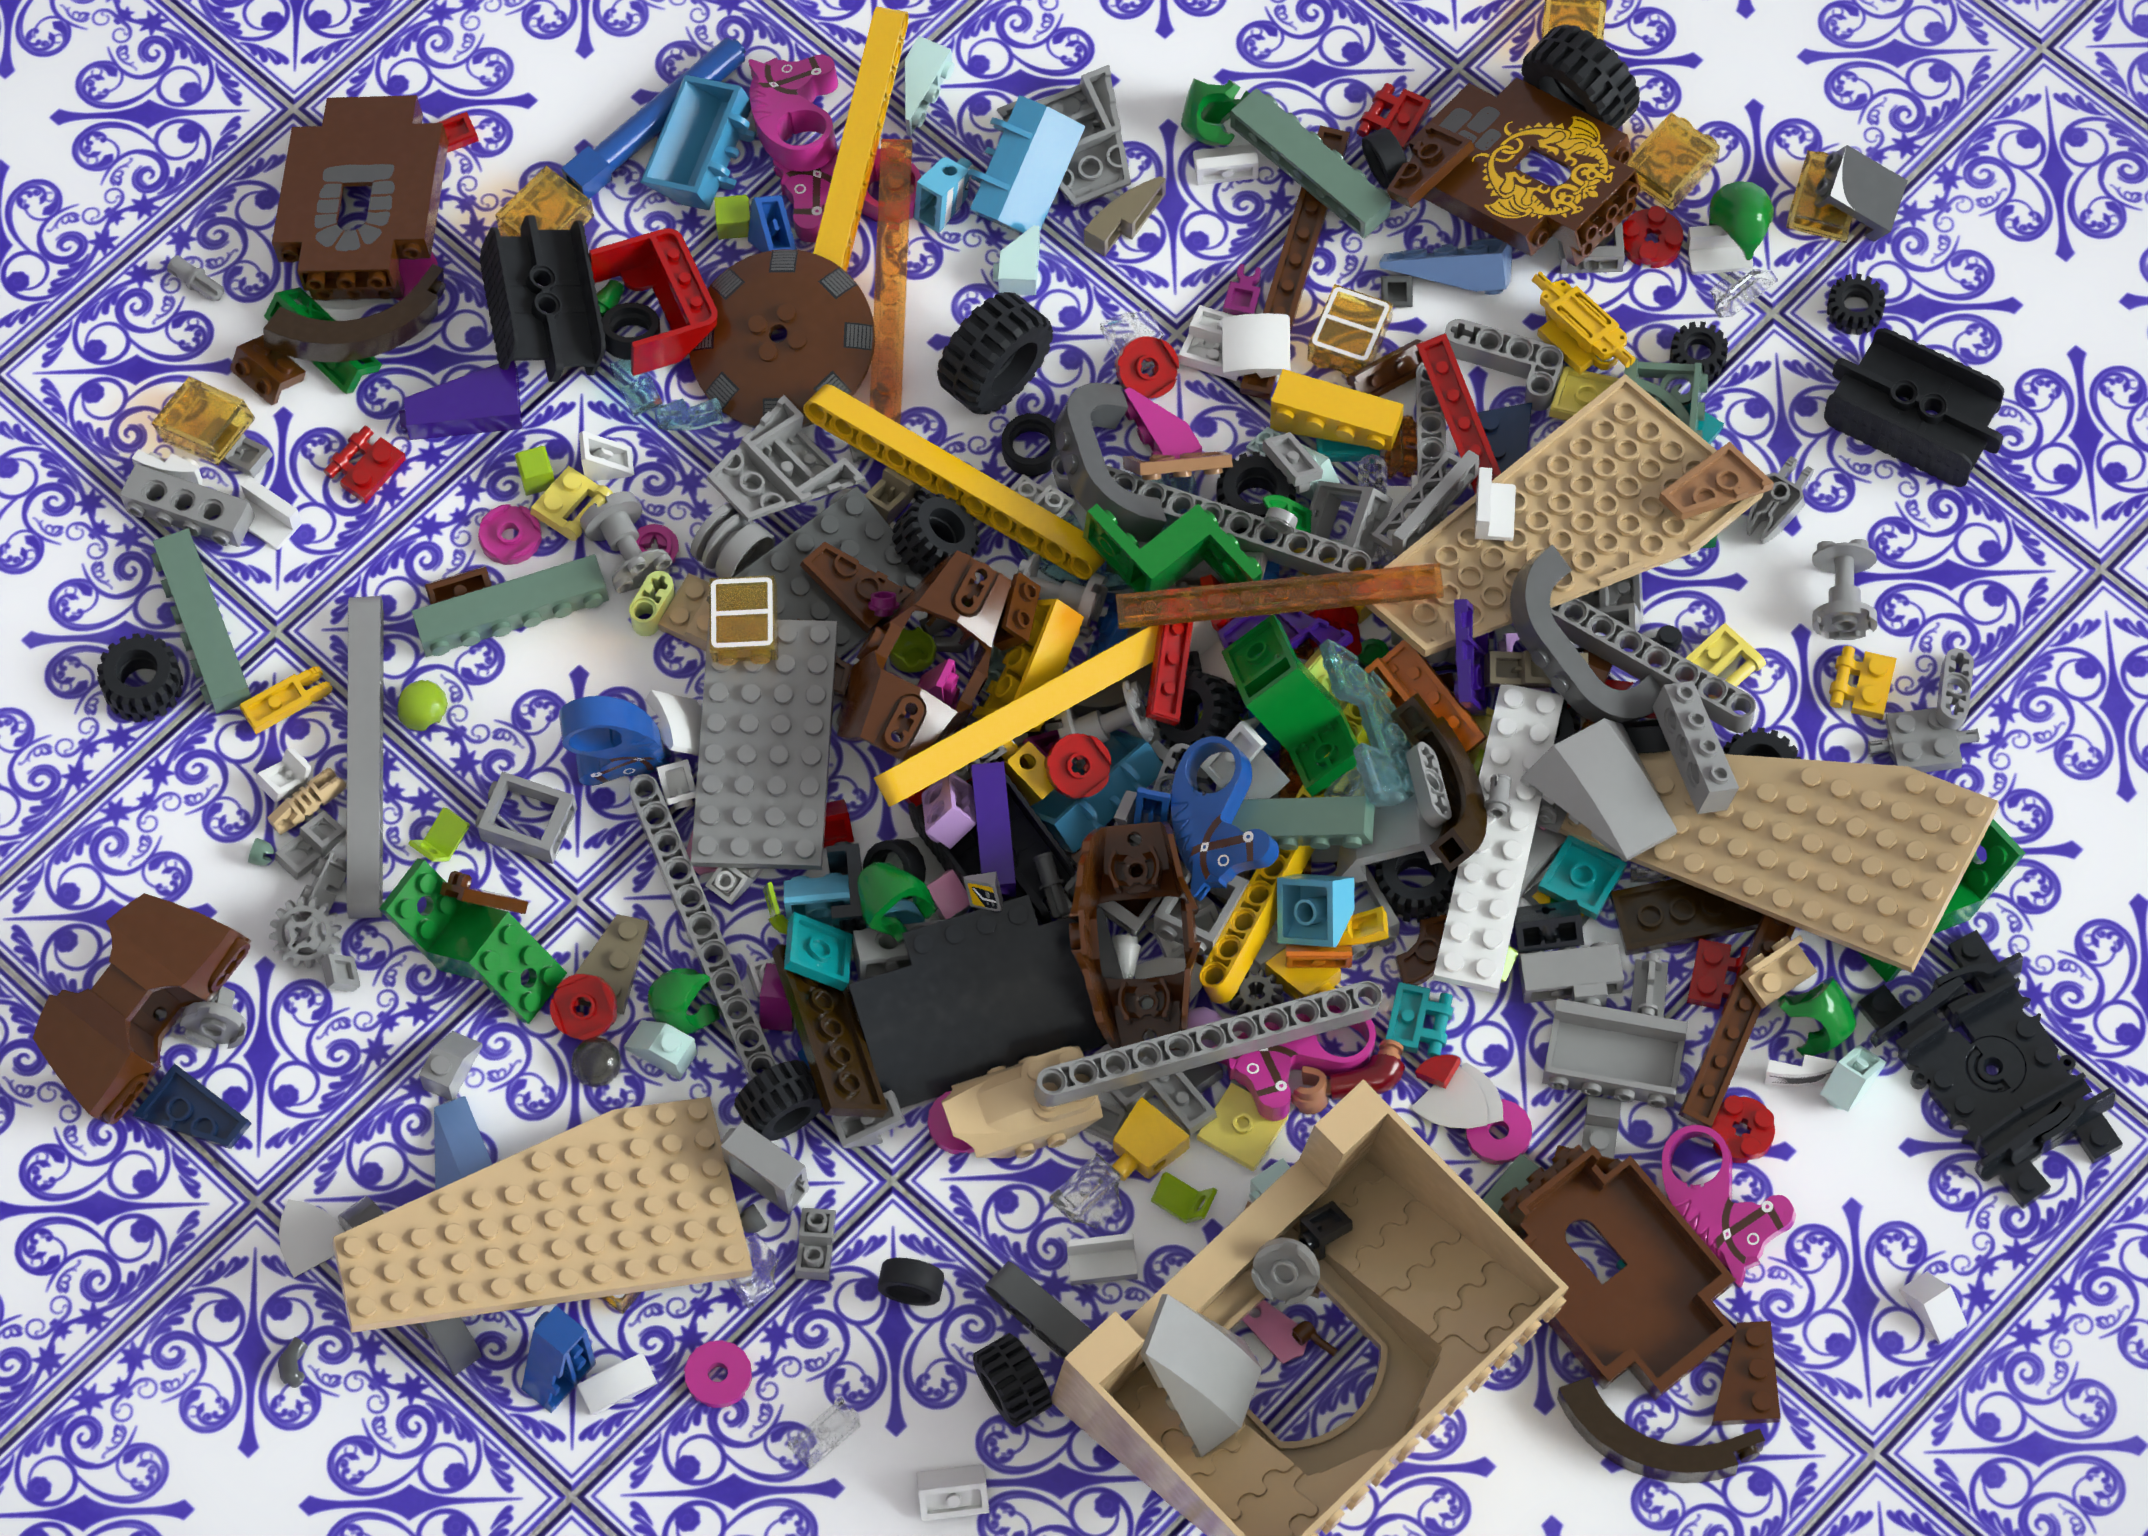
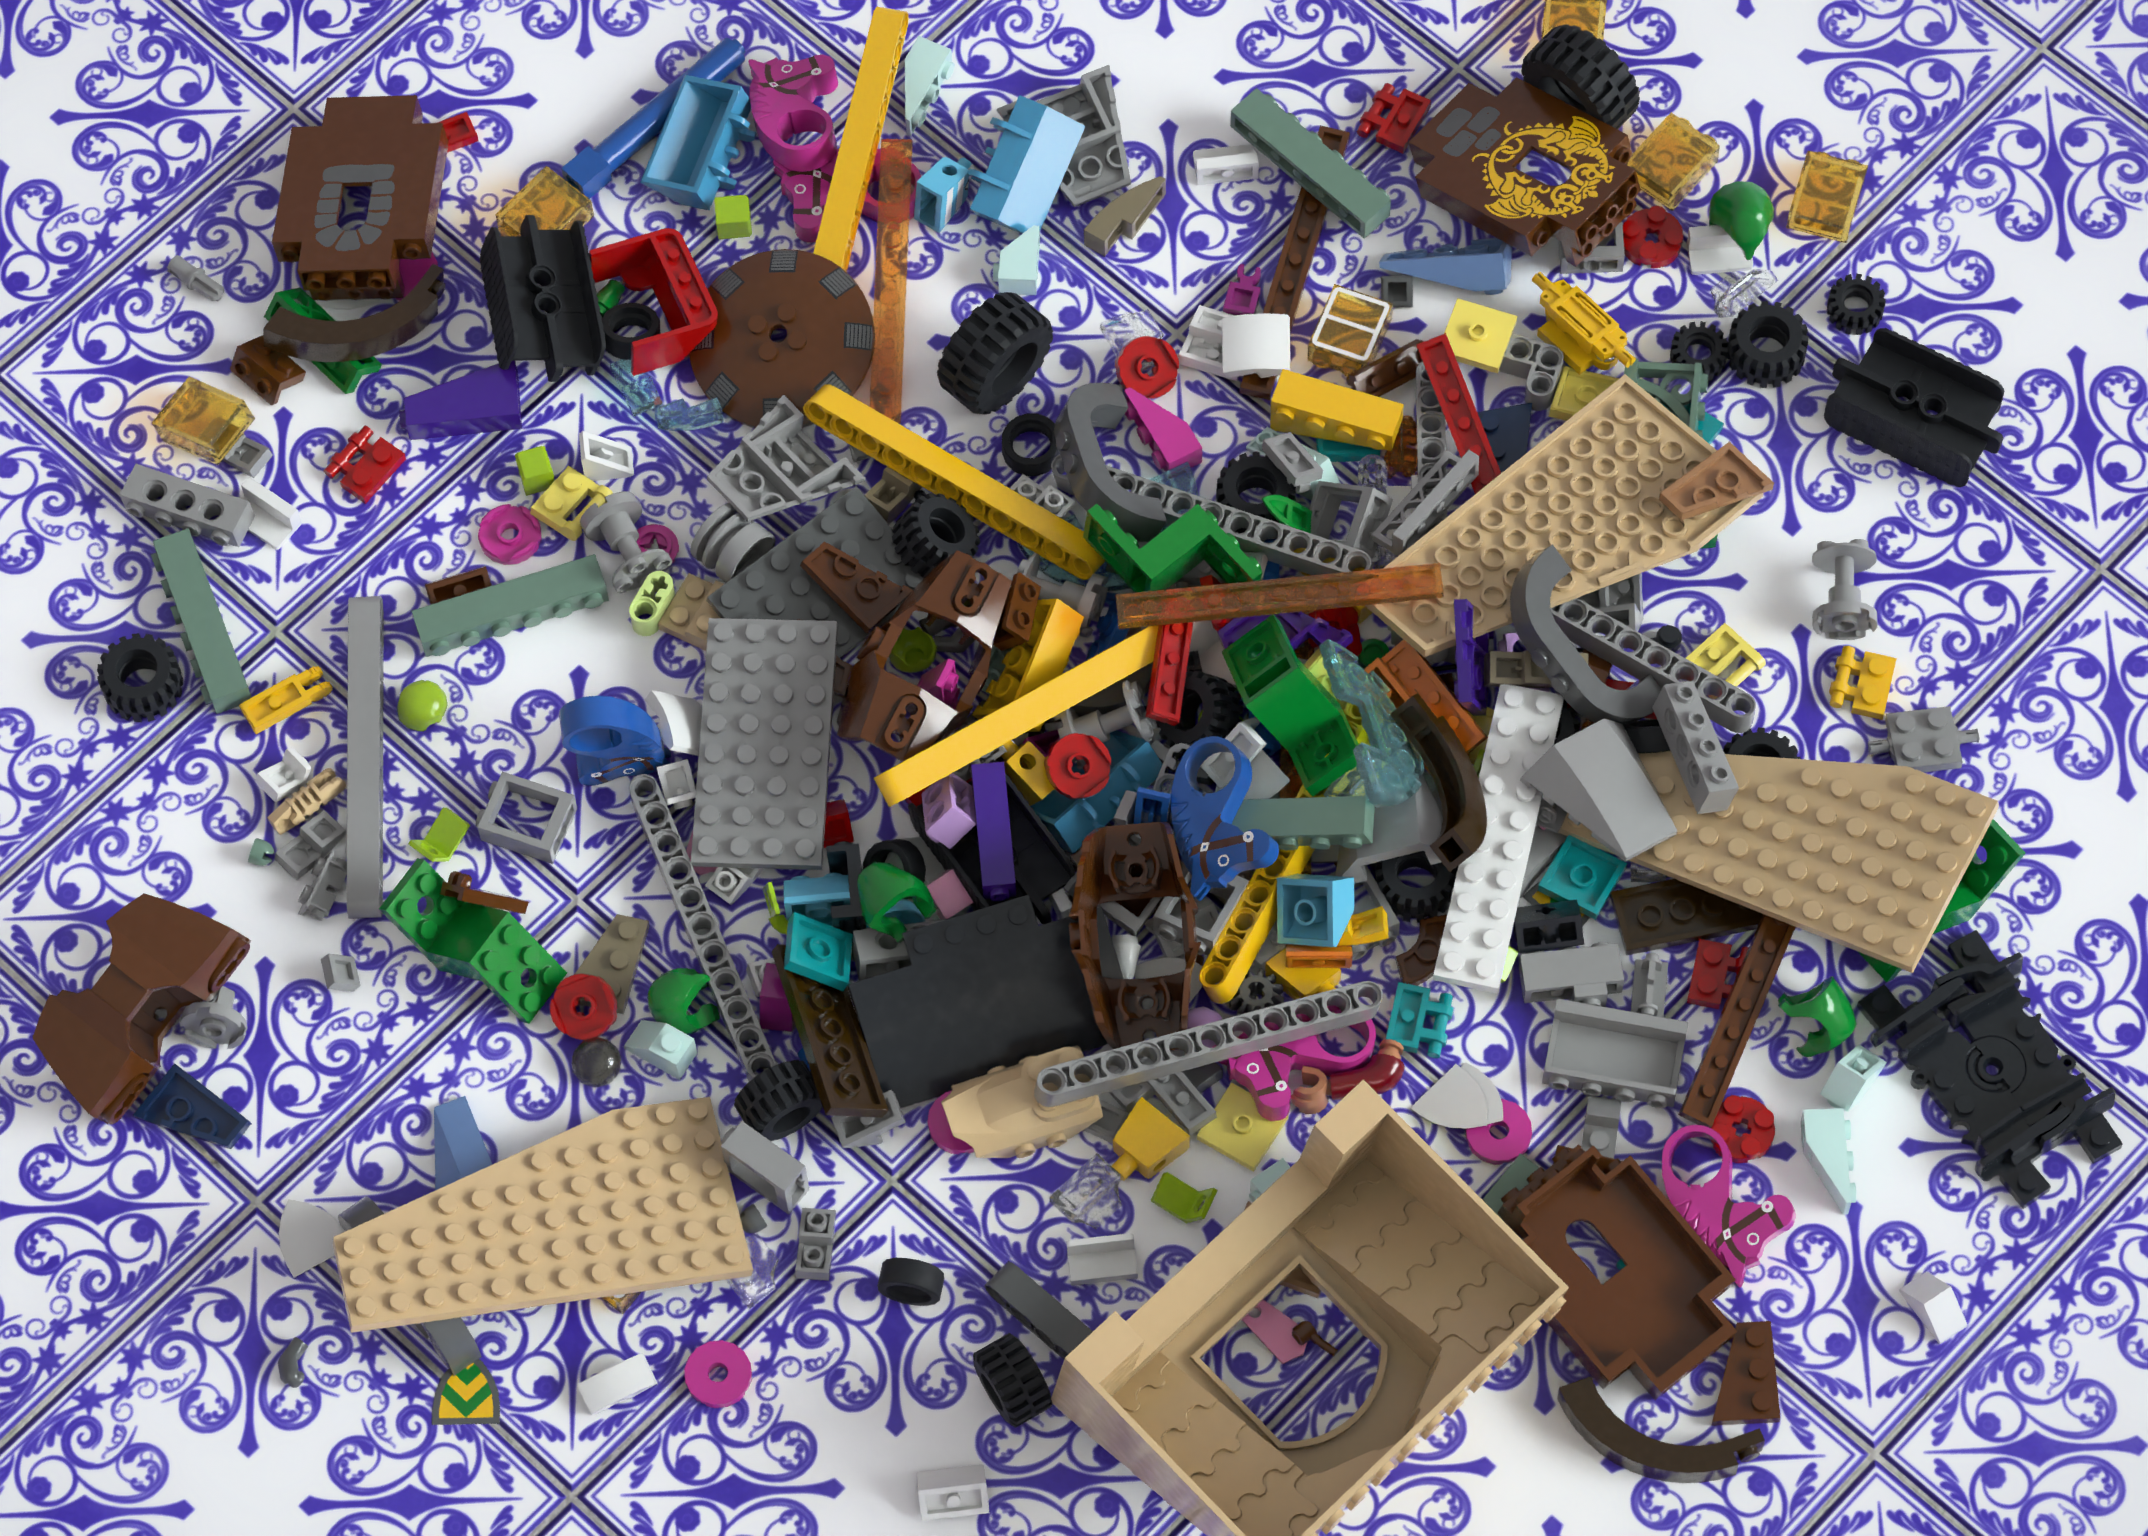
white slope [132,449,203,485] -> none
light grey gear [269,896,342,968] -> none
light grey slope [419,1031,483,1101] -> none
blue wedge [521,1306,596,1413] -> none
clear yellow brick [709,575,778,666] -> none
blue slope [748,195,797,252] -> none
clear hinge [787,1396,861,1470] -> none
magenta plate [868,591,900,617] -> none
slope [964,872,1003,911] -> none
dark grey axle [1032,852,1070,919] -> none
medium nougat wing [1123,451,1233,480] -> none
light grey wedge [1140,1294,1262,1457] -> none
green piece [1181,78,1250,146] -> none
light grey tile [1251,1237,1320,1305] -> none
light grey tile [1264,507,1298,534] -> none
black bracket [1298,1200,1353,1261] -> none
black tyre [1362,127,1408,190] -> none
reddish brown wing [1387,122,1475,208] -> none
light grey beam [1406,742,1452,828] -> none
red tile [1415,1054,1461,1089] -> none
white panel [1475,467,1516,541] -> none
light grey pin [1484,774,1512,818] -> none
tan bracket [1740,935,1817,1009] -> none
light grey hinge [1746,456,1814,544] -> none
white slope [1764,1054,1837,1087] -> none
dark grey panel [1814,145,1908,242] -> none
light grey beam [1936,648,1974,729] -> none
none -> sticker [432,1359,500,1425]
none -> light yellow plate [1444,298,1517,374]
none -> black tyre [1727,301,1809,388]
none -> light aqua slope [1800,1108,1856,1215]

